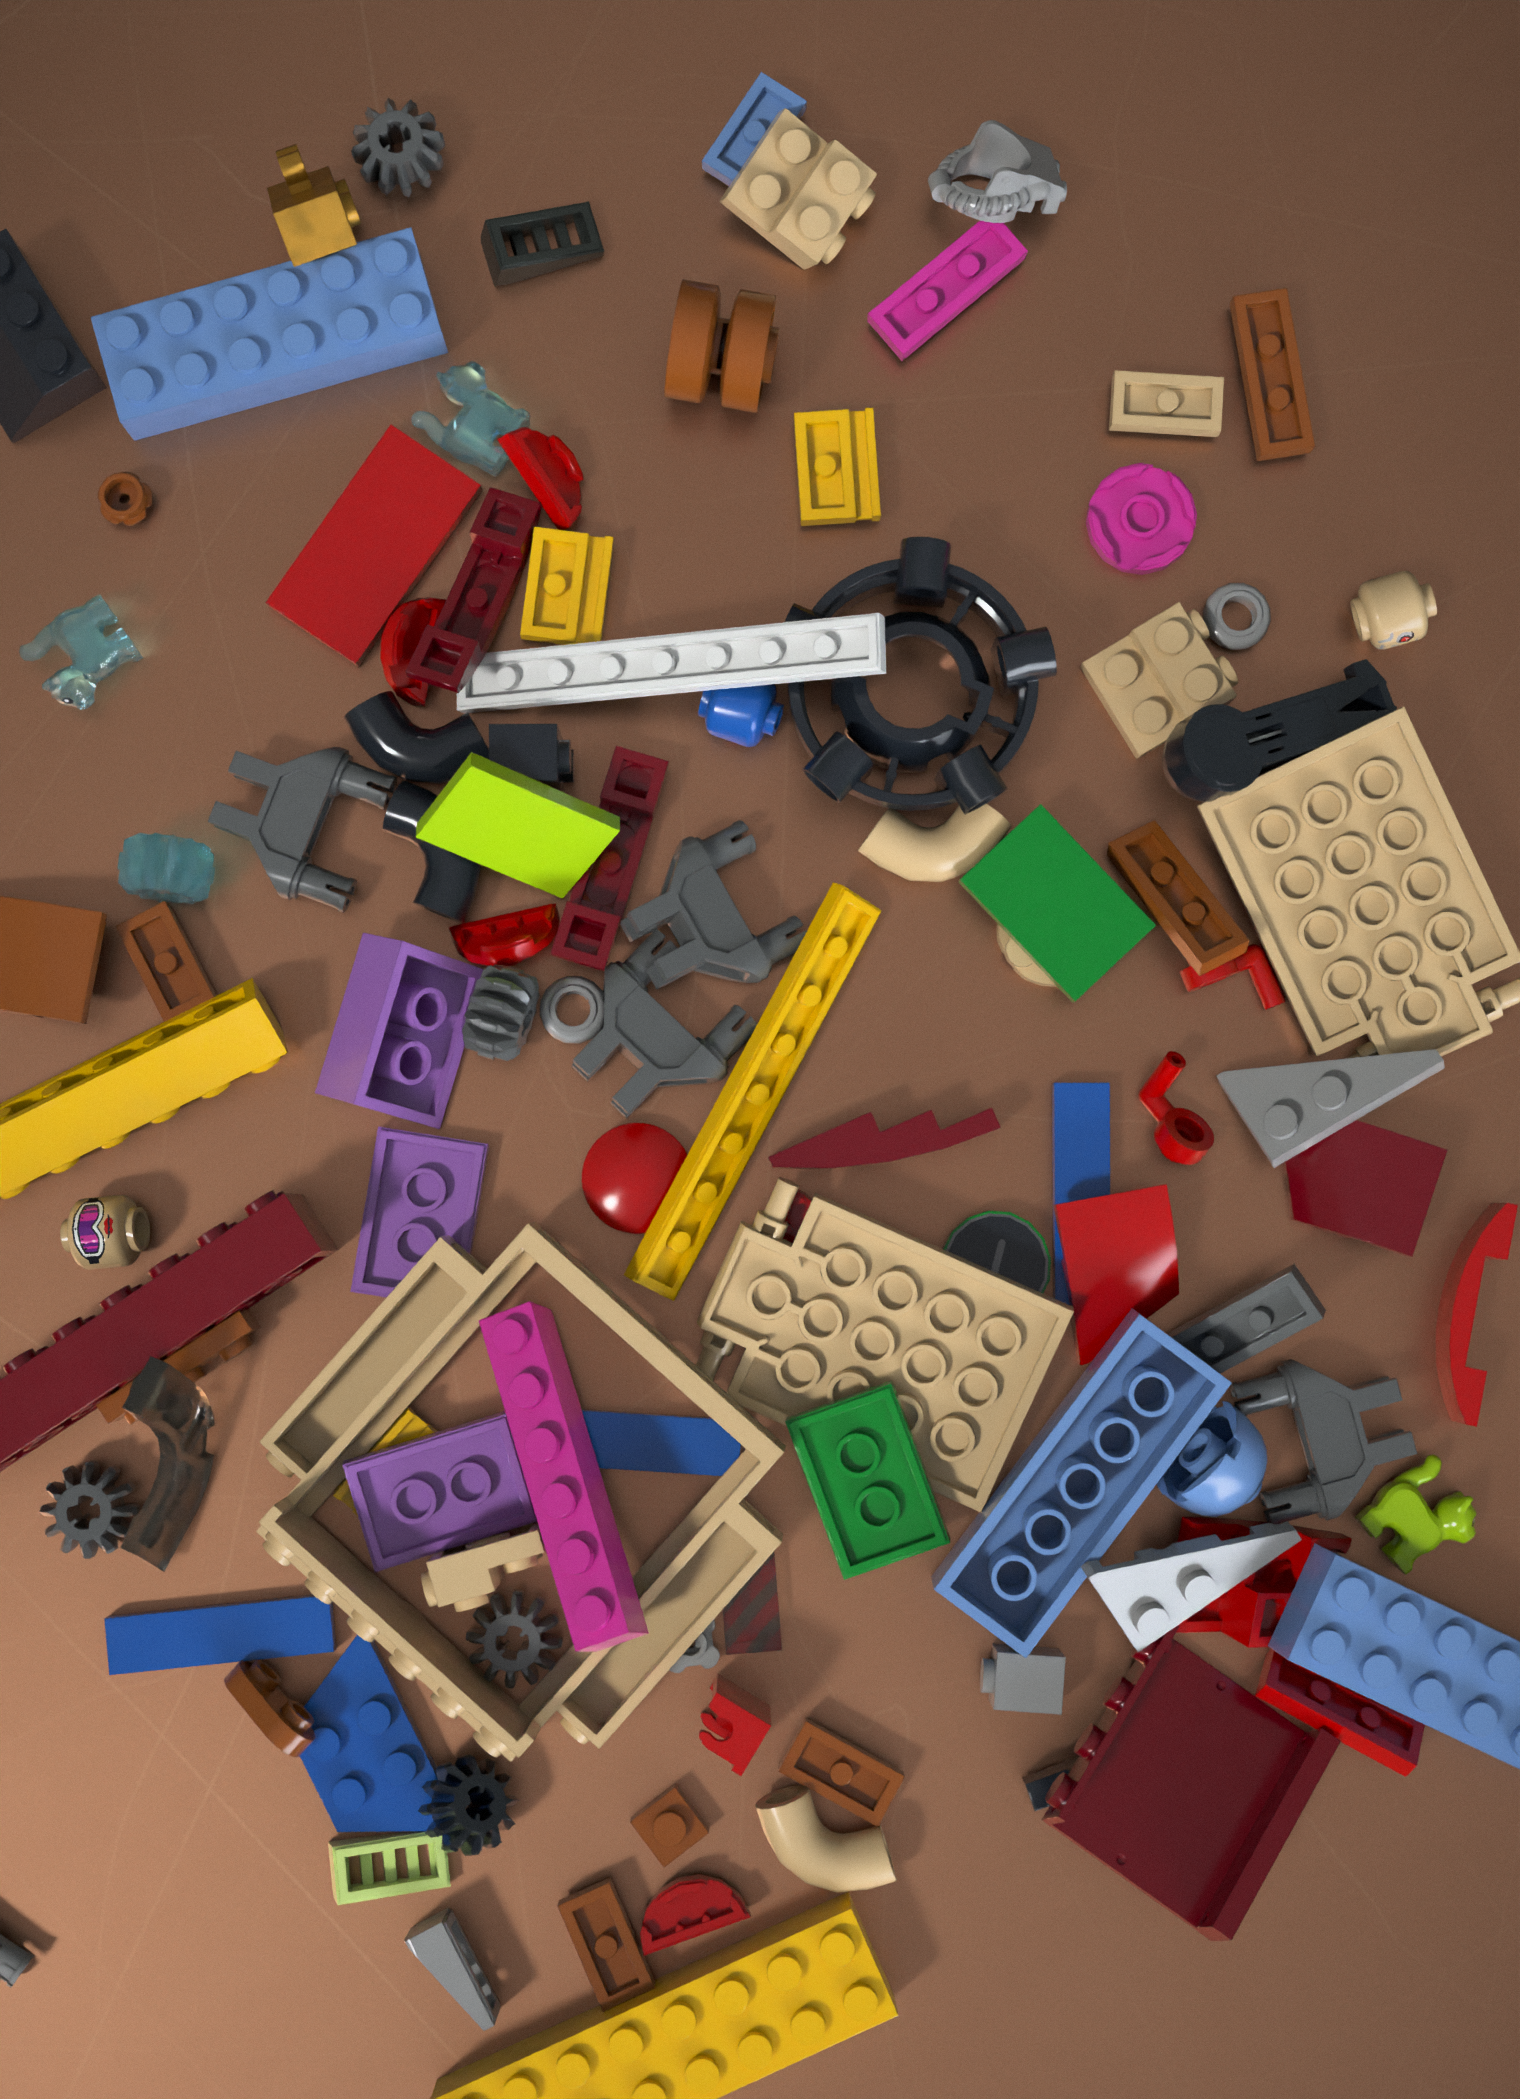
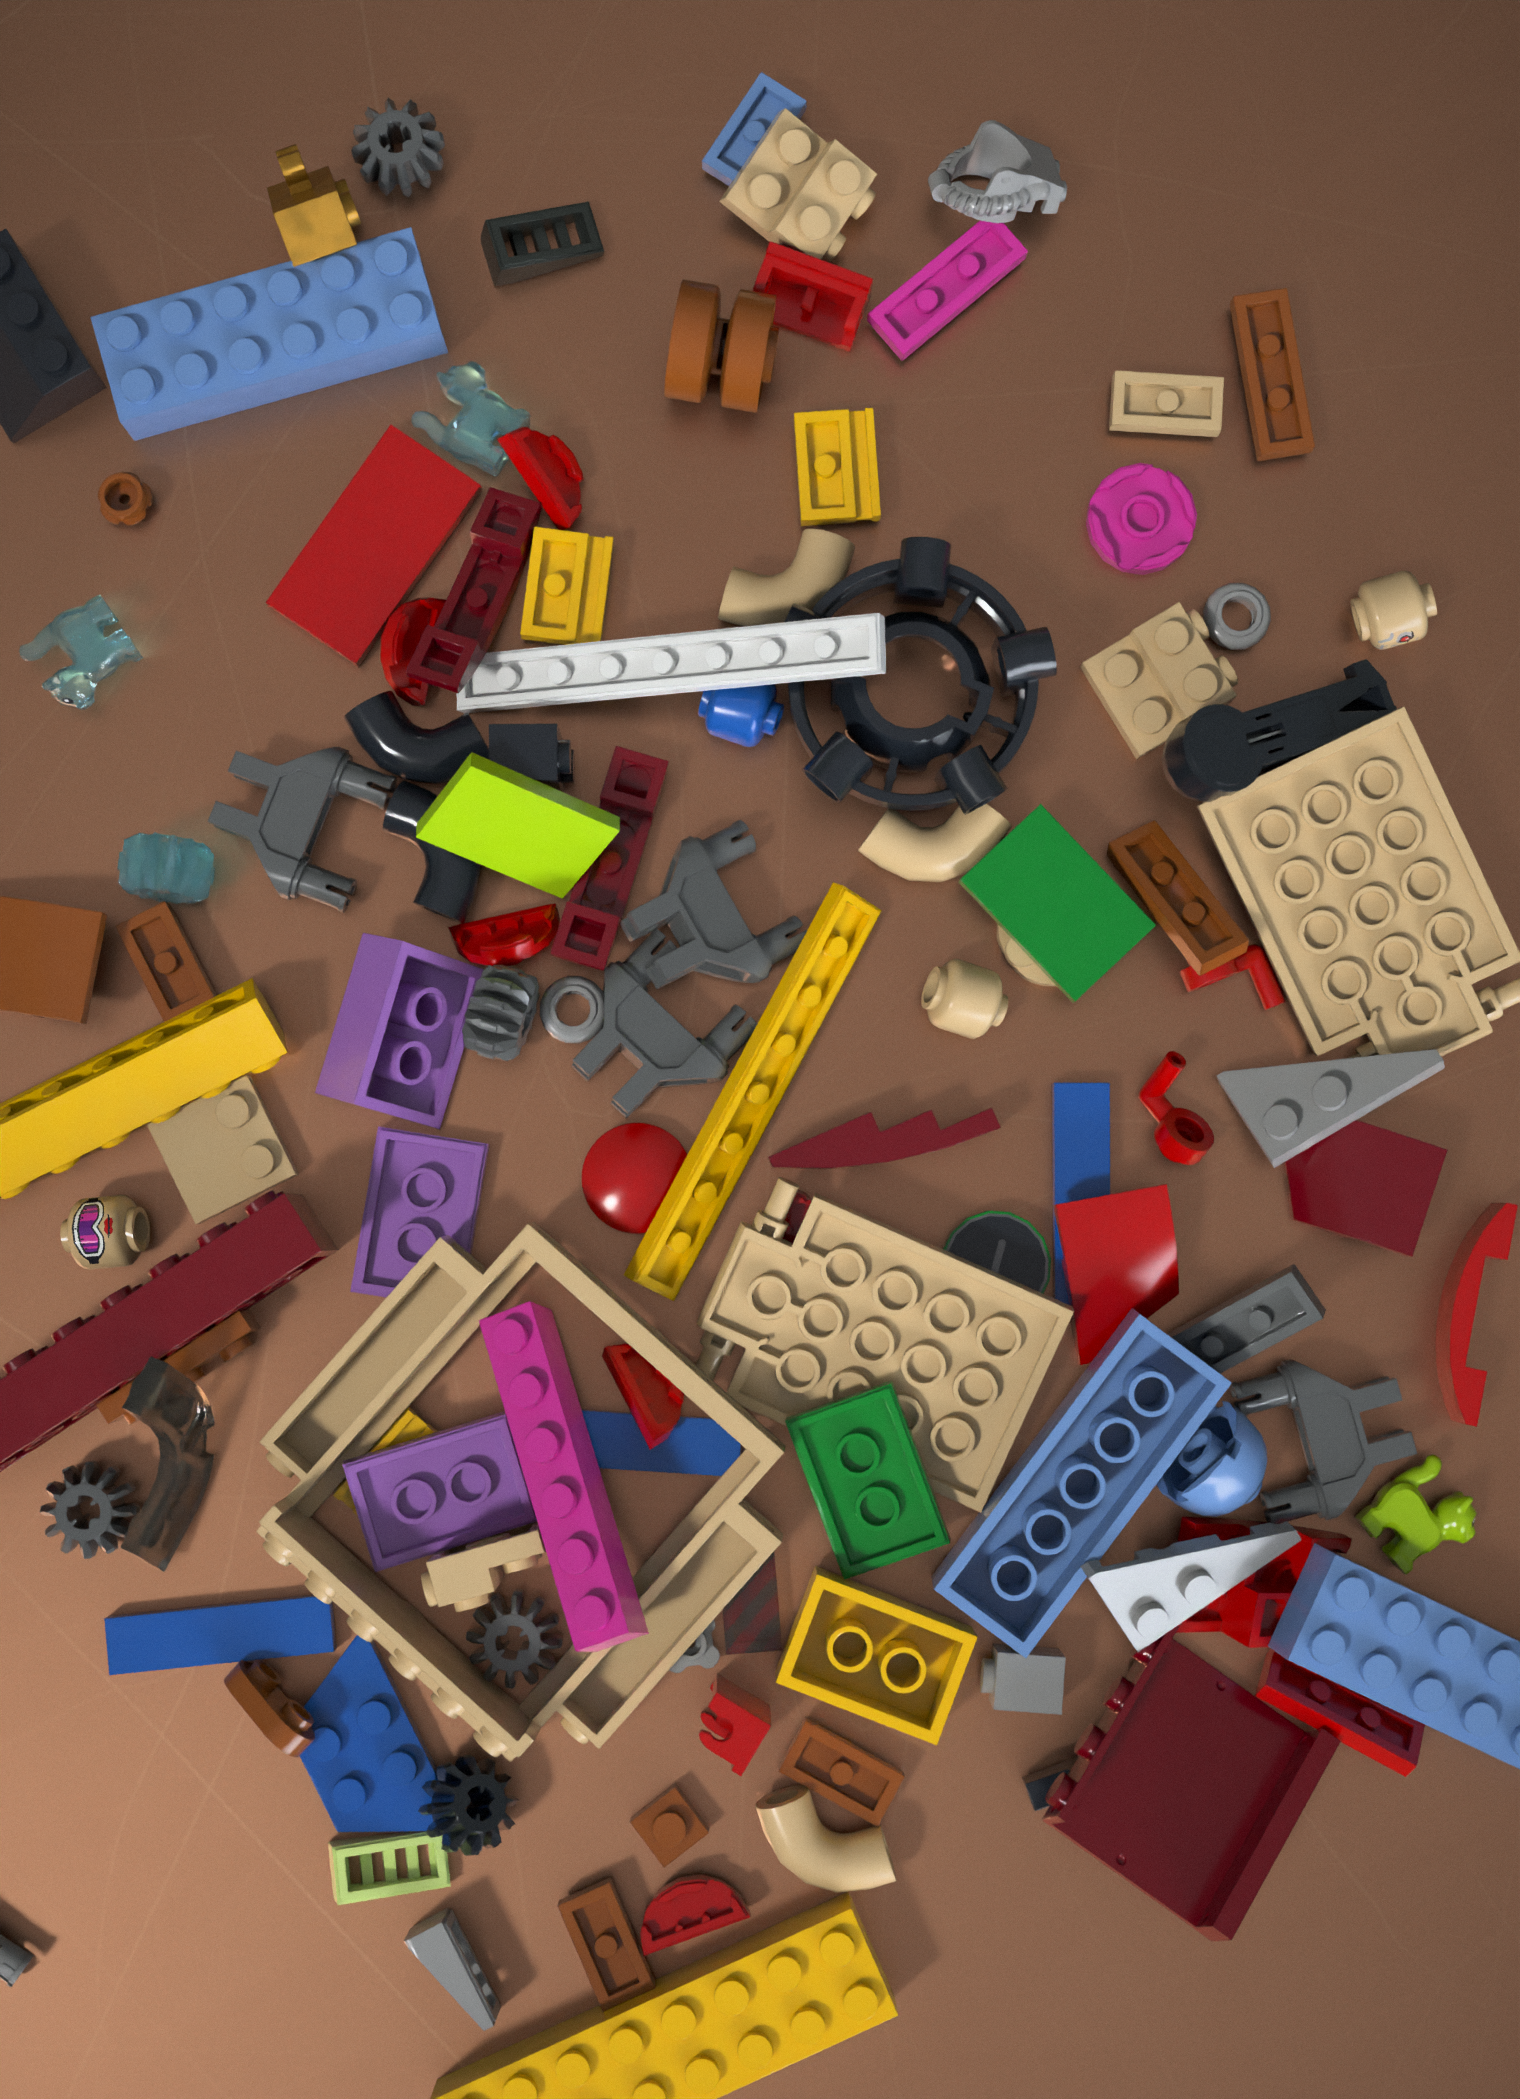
none -> tan plate [147,1075,299,1224]
none -> red plate [602,1343,684,1450]
none -> tan cylinder [718,529,855,627]
none -> red hinge [752,241,873,352]
none -> yellow brick [775,1566,978,1745]
none -> tan head [921,959,1008,1039]

